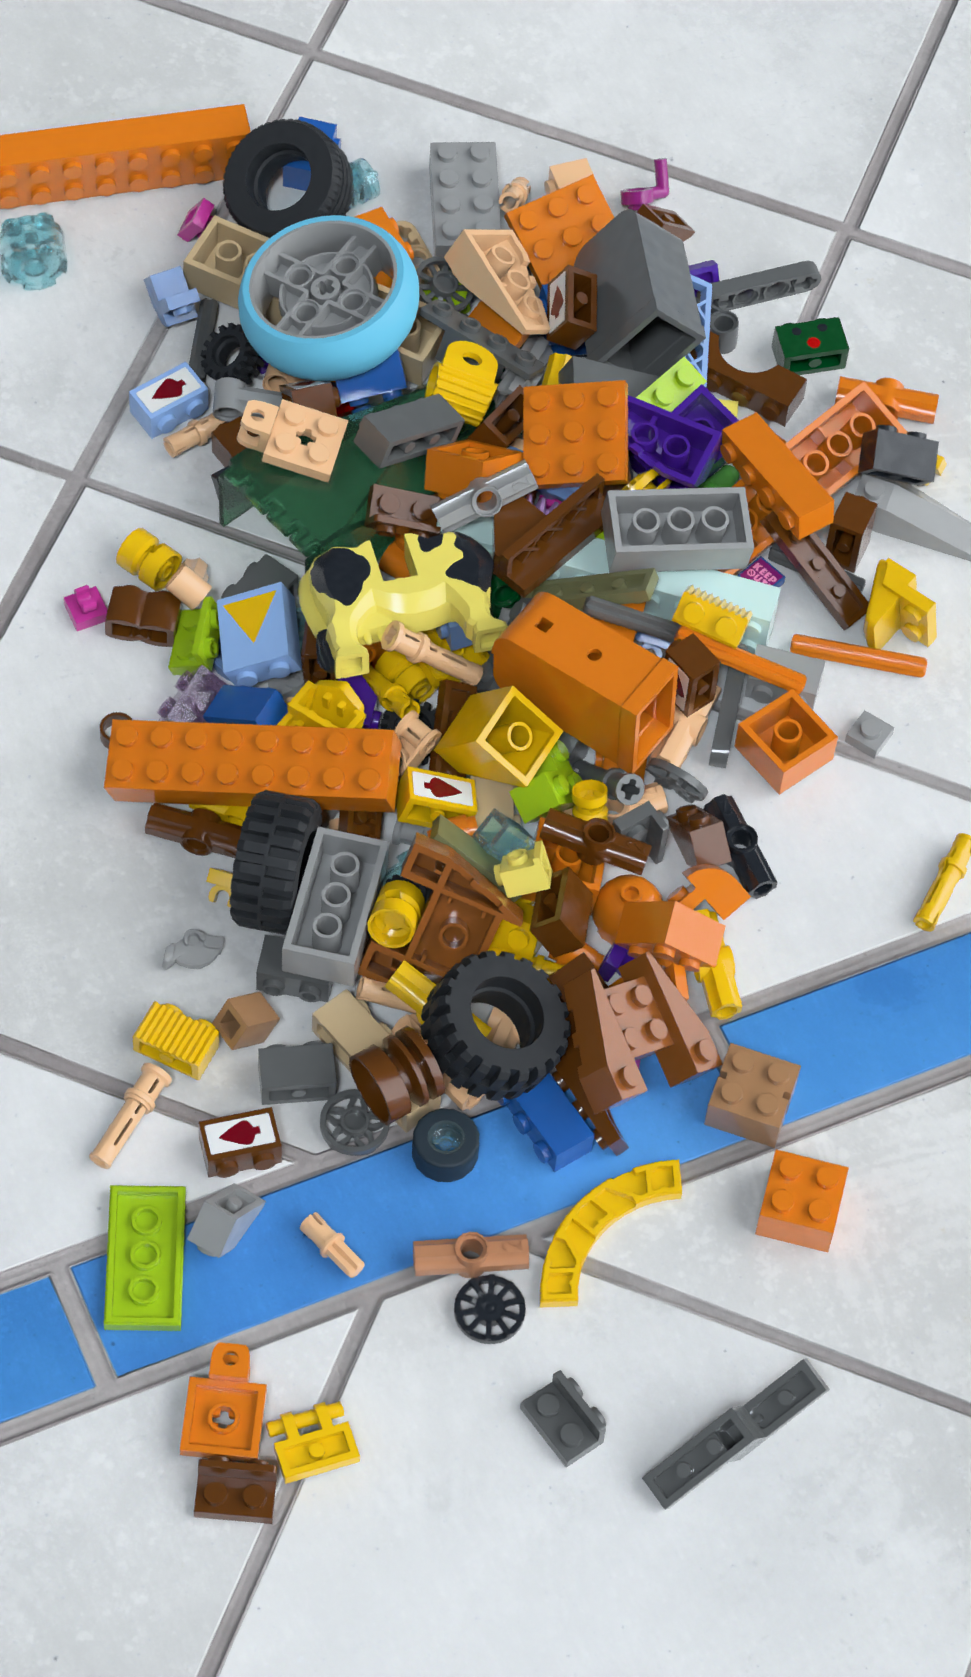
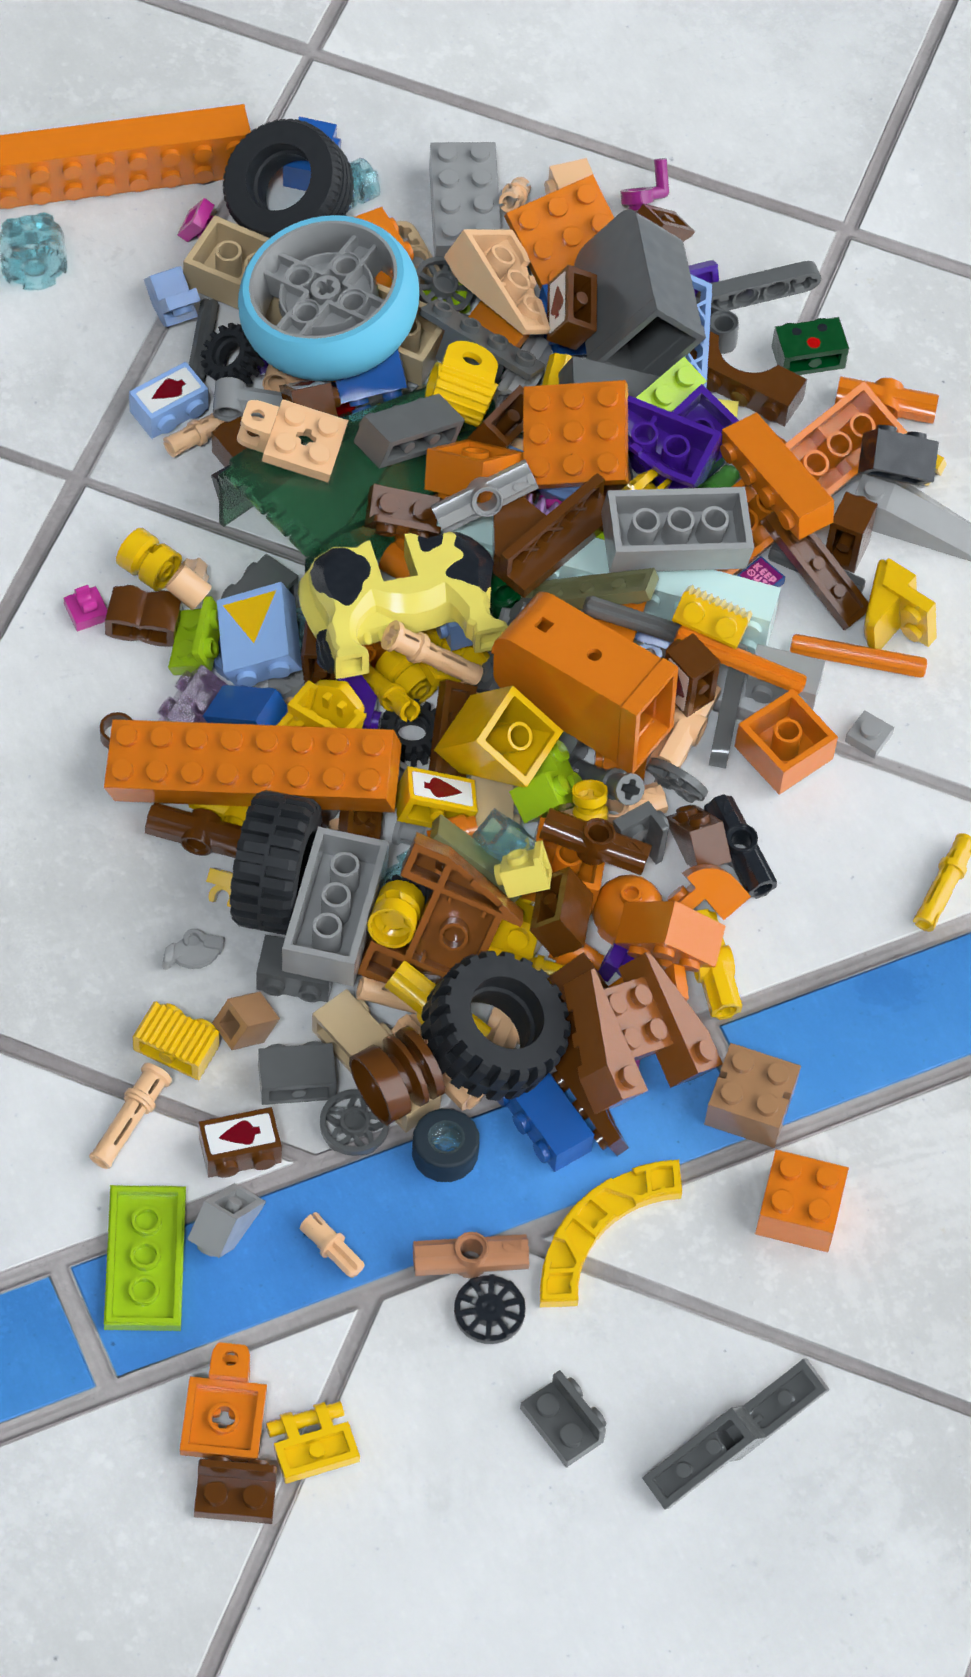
light nougat piece [394,710,442,778] -> none

